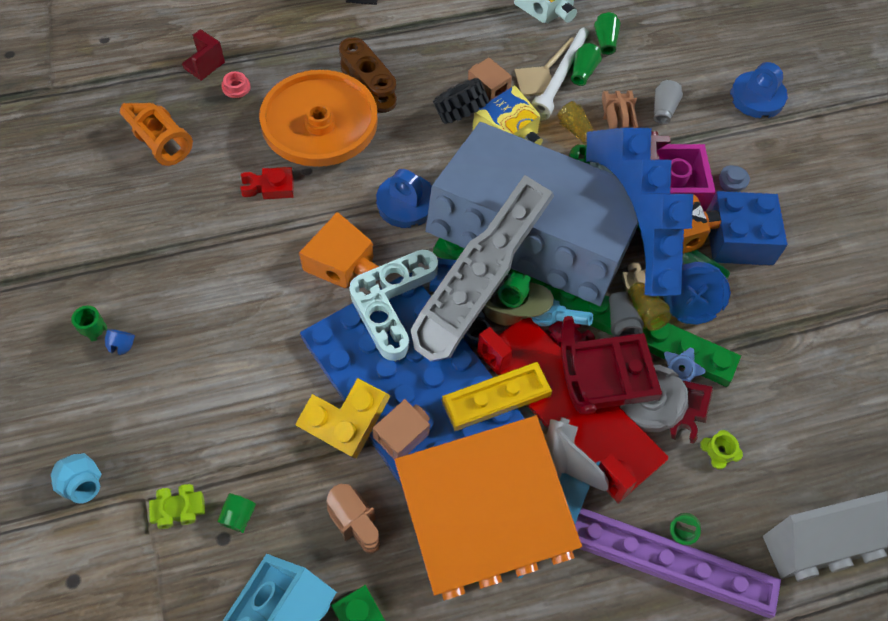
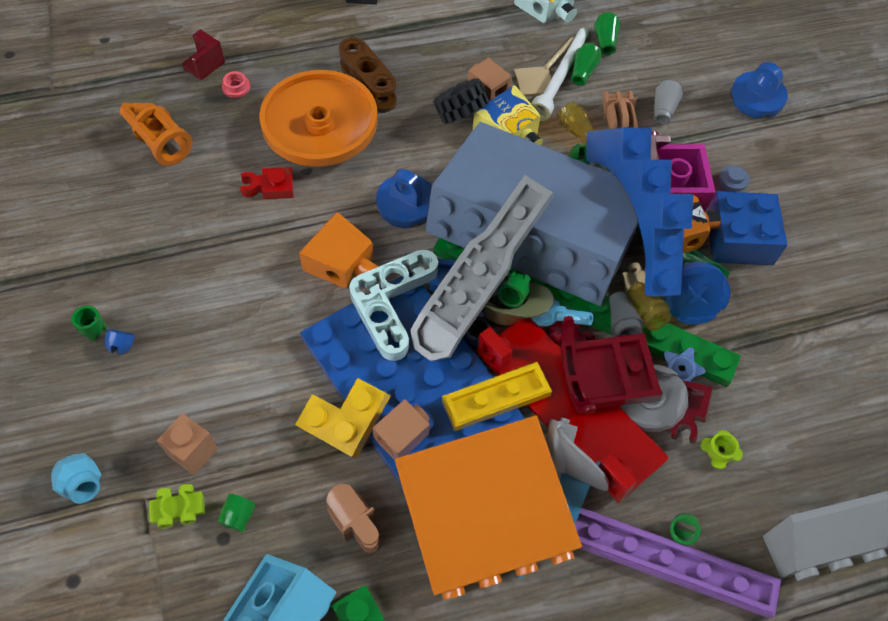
none -> nougat brick [157,413,218,476]

